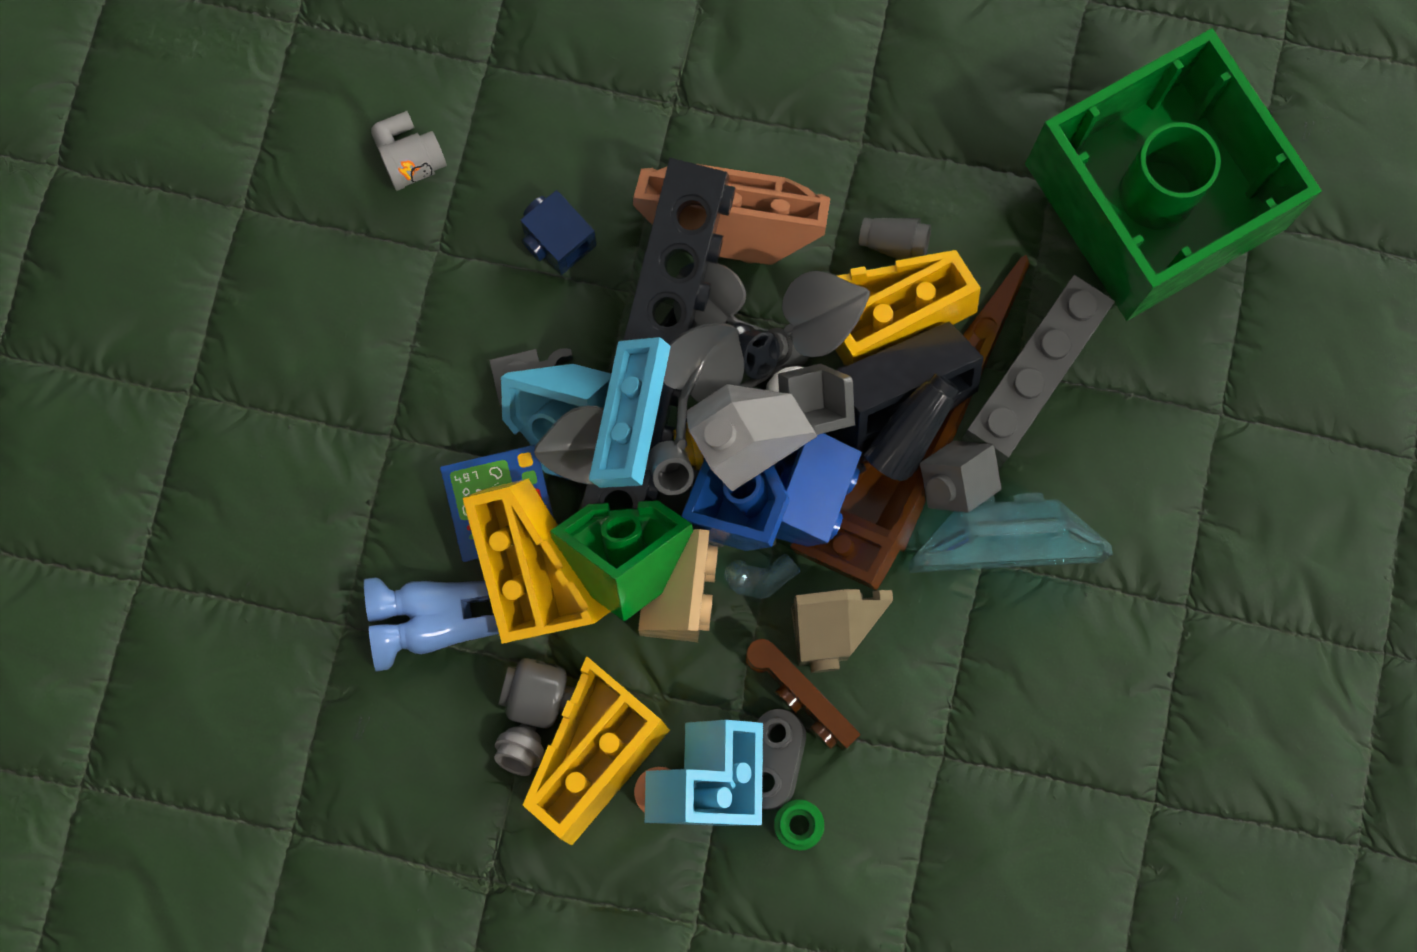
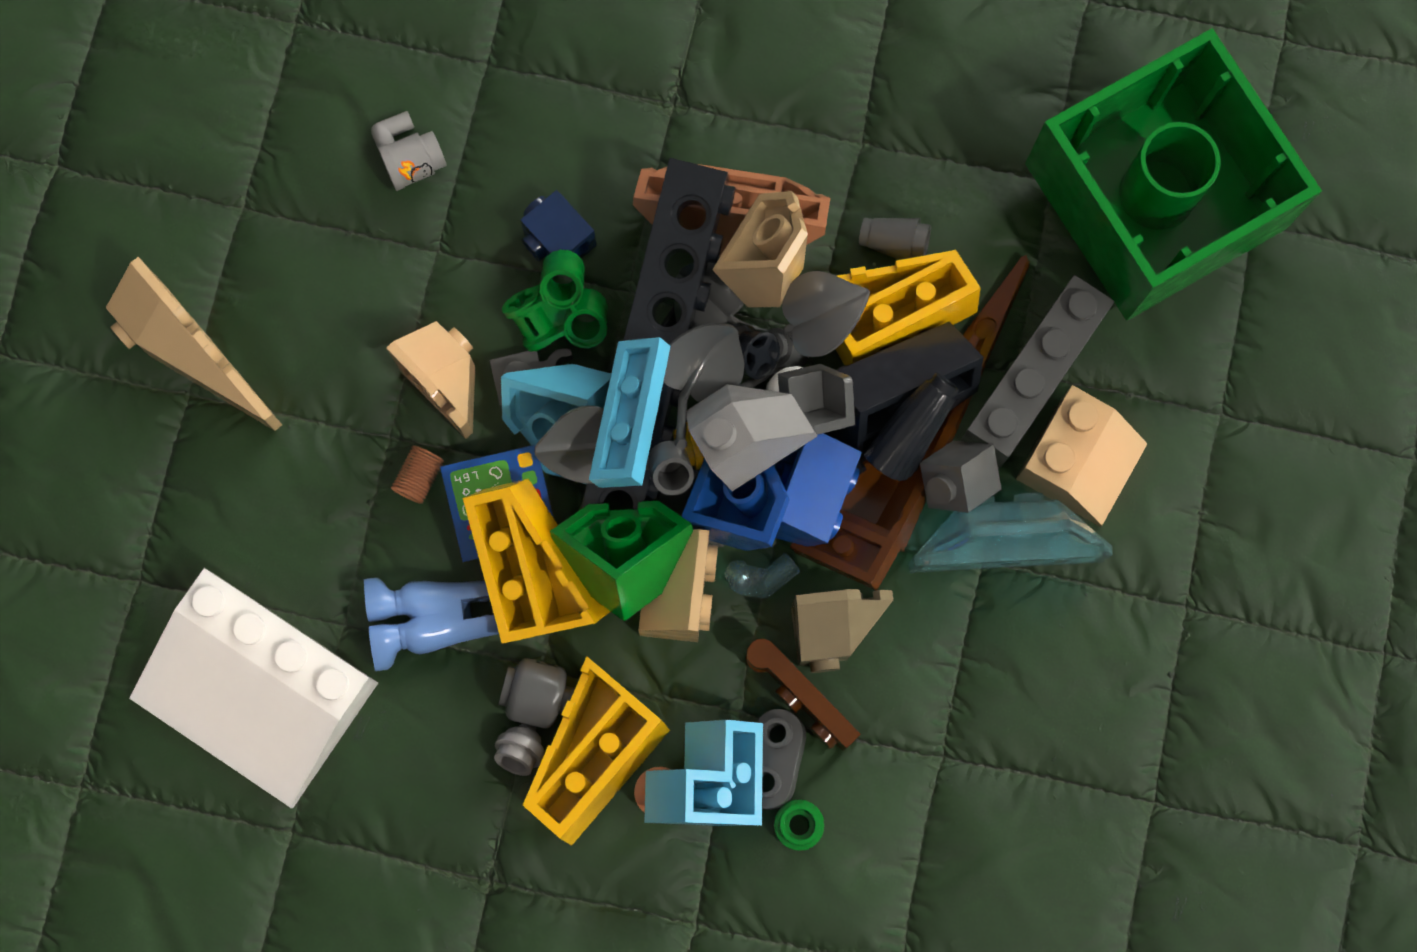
none -> tan wedge [106,257,282,431]
none -> white slope [129,568,378,808]
none -> tan slope [386,321,475,439]
none -> nougat piece [391,445,444,504]
none -> green piece [501,249,608,352]
none -> tan slope [712,191,808,307]
none -> tan slope [1016,385,1147,527]

